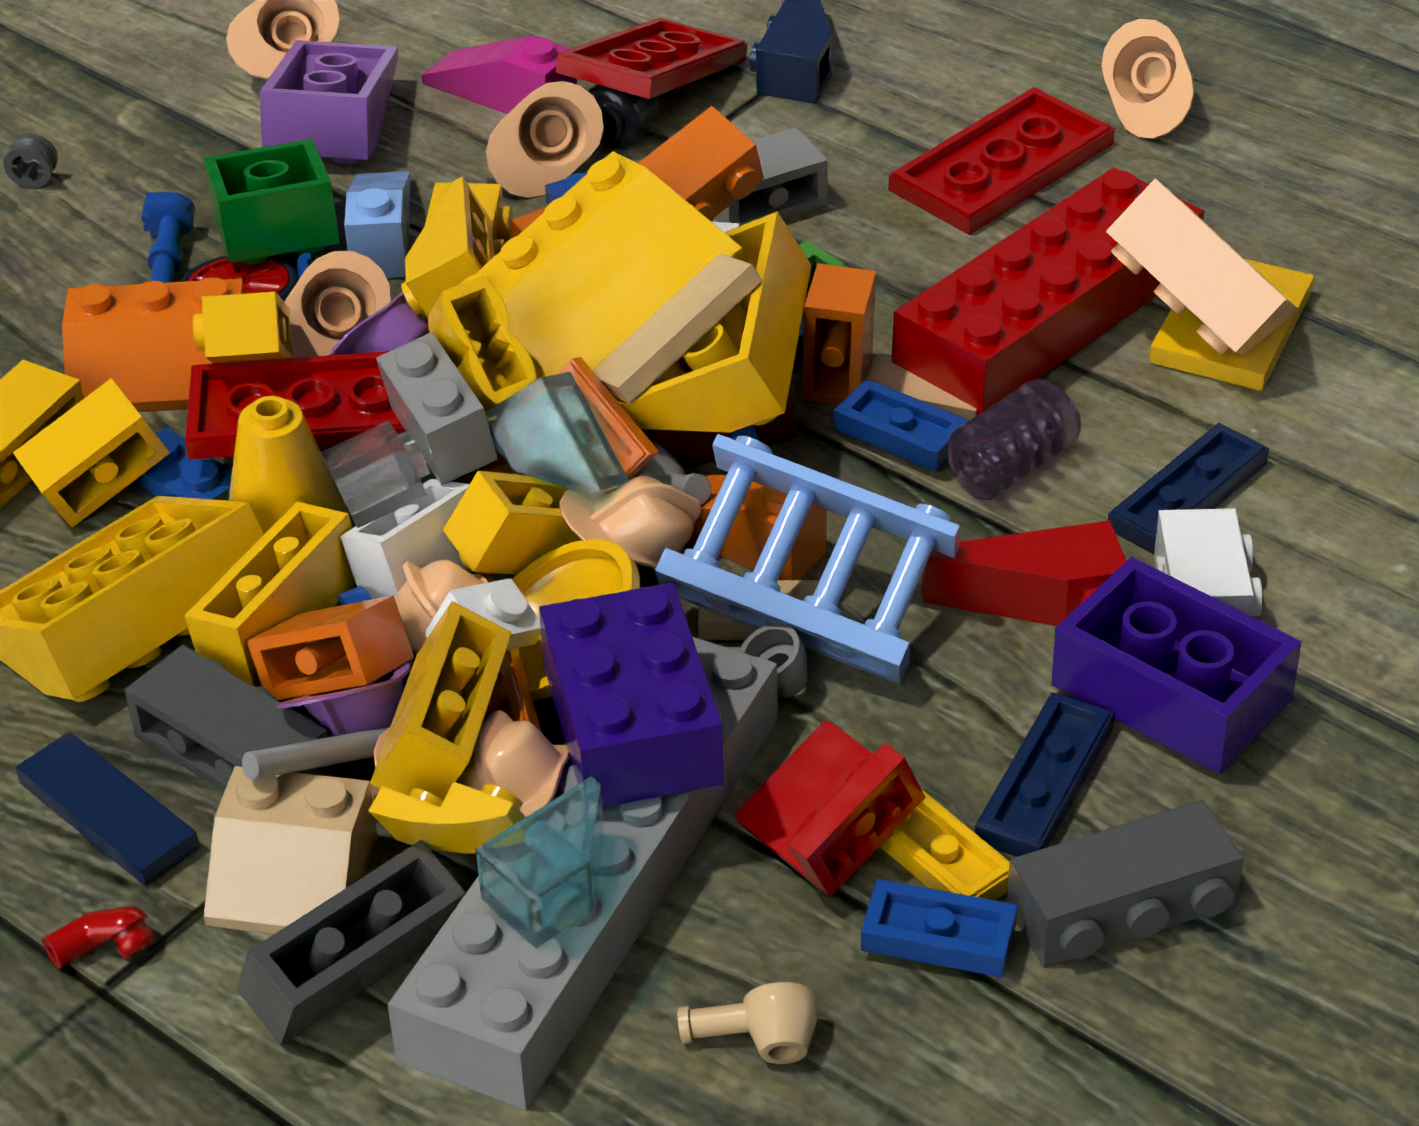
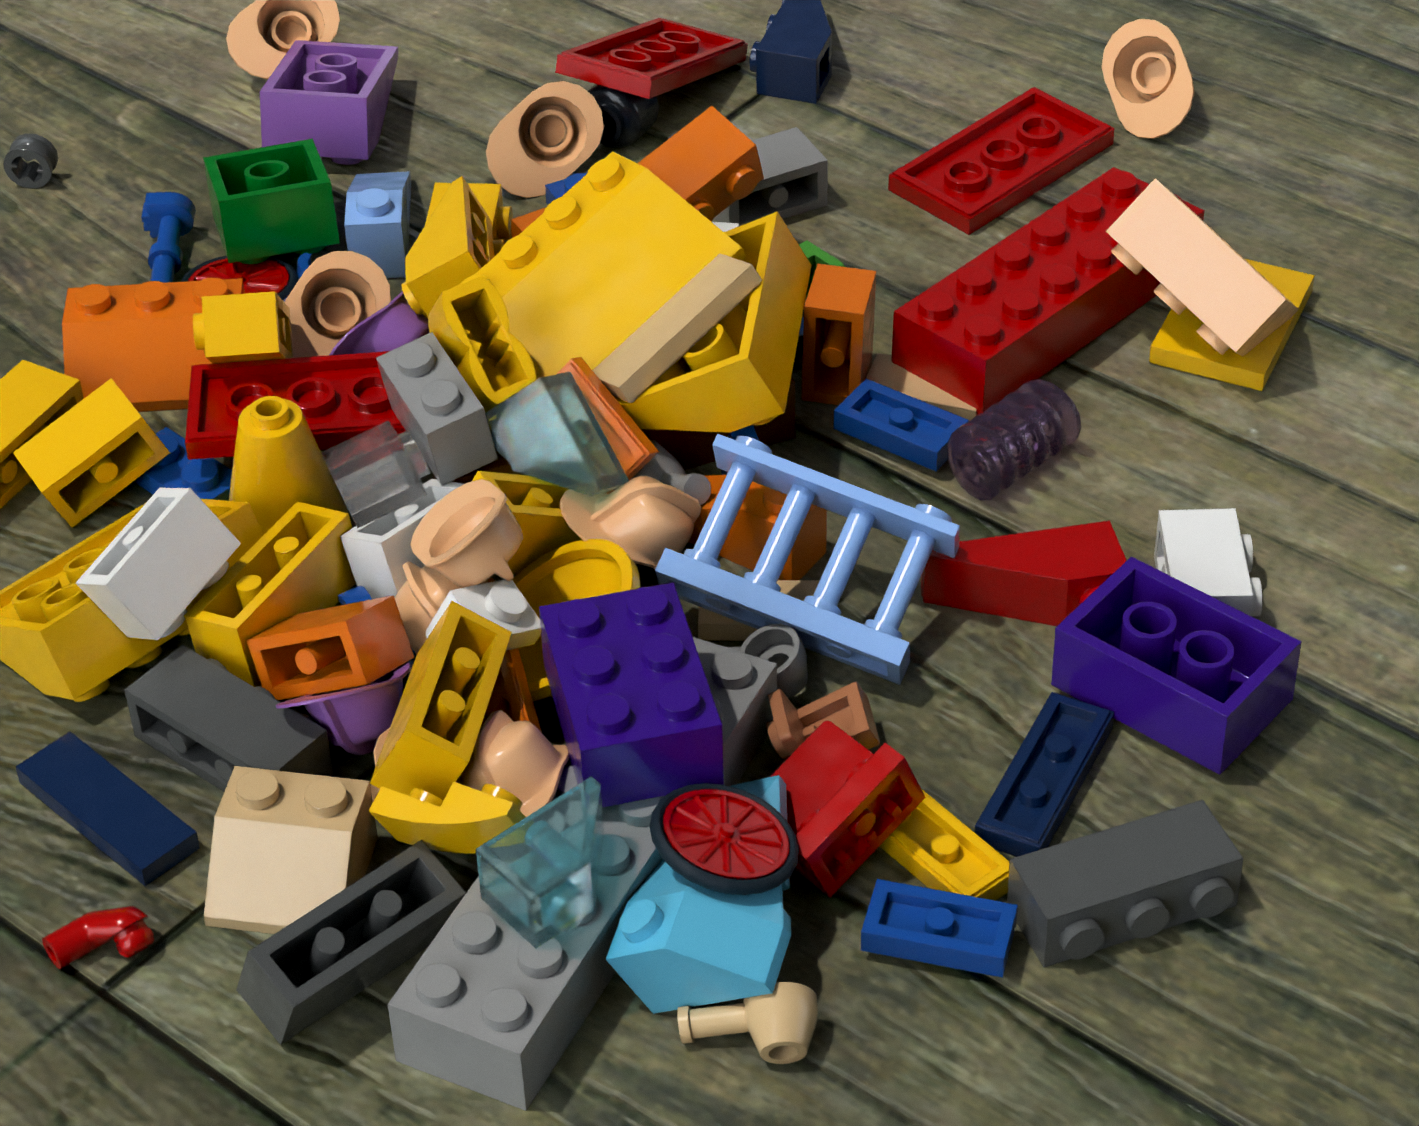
light grey bar [242,726,390,780] -> none
dark pink slope [421,35,578,114] -> none
dark blue tile [1108,422,1269,555] -> none
none -> white brick [76,488,241,640]
none -> light nougat piece [410,479,523,588]
none -> medium azure wedge [605,775,791,1014]
none -> red wheel [650,783,799,895]
none -> nougat bracket [766,681,880,759]

